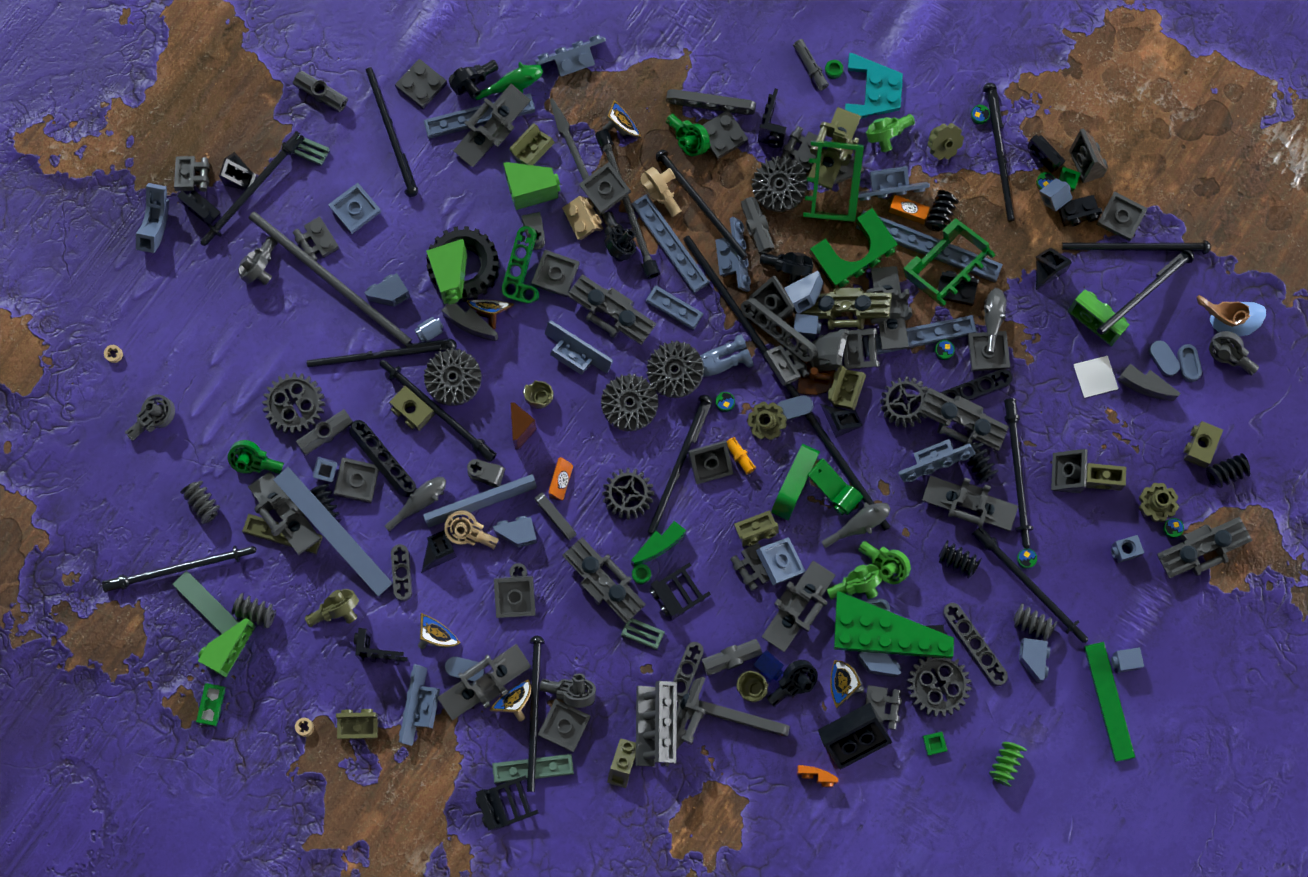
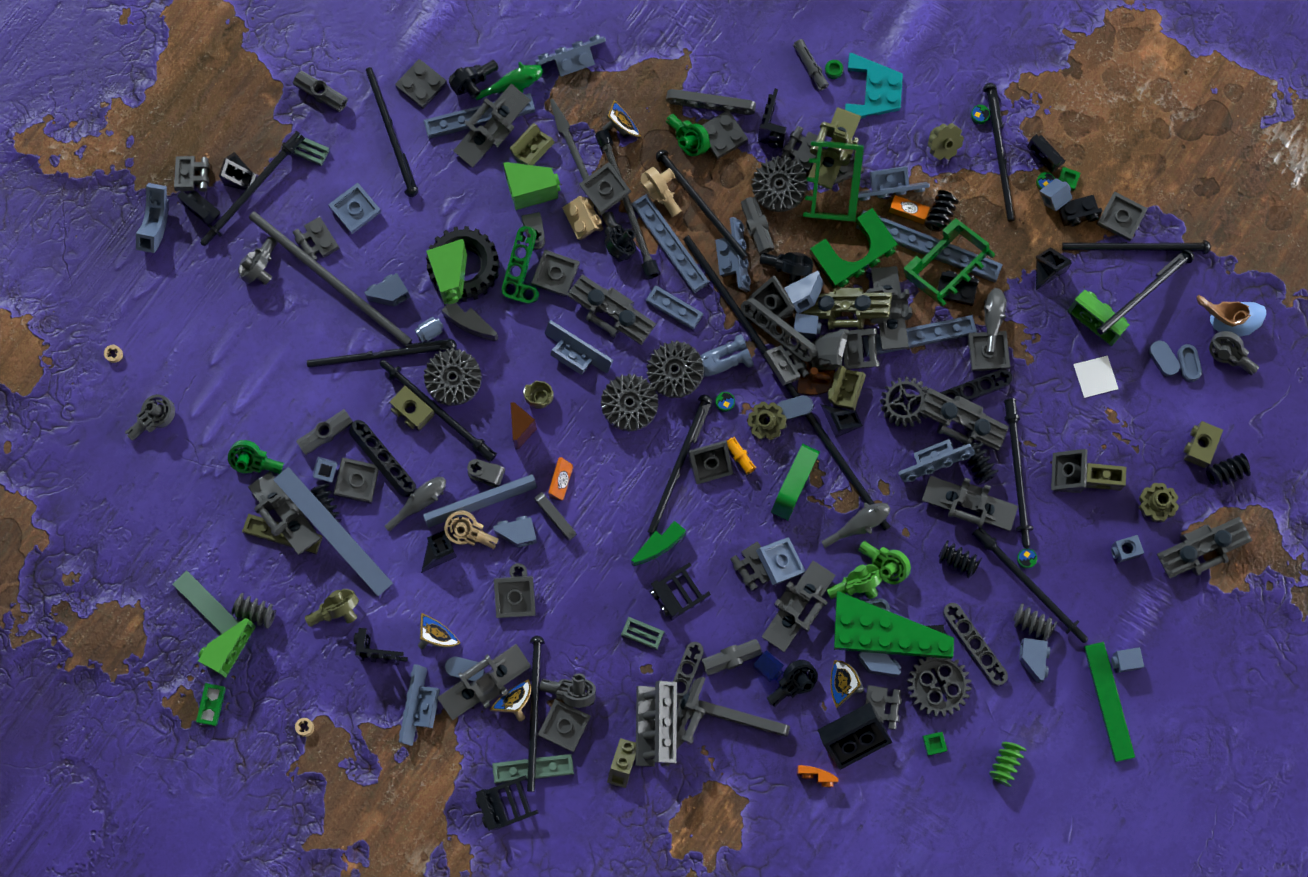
black bar [102,545,257,593] -> none
dark grey piece [180,481,220,524] -> none
dark grey gear [262,372,326,435] -> none
olive bracket [336,709,378,740] -> none
dark grey beam [391,544,412,601] -> none
shield [467,300,514,329] -> none
dark grey piece [562,537,646,623] -> none
dark grey gear [602,468,654,520] -> none
green tile [632,564,651,584] -> none
olive bracket [734,510,779,546] -> none
olive hair [736,671,768,702] -> none
green door [807,458,863,515] -> none
bright green pin [866,114,915,152] -> none
tile [935,340,955,360] -> none
dark grey slope [1069,128,1108,183] -> none
dark grey slope [1117,364,1181,401] -> none
tile [1163,518,1184,538] -> none

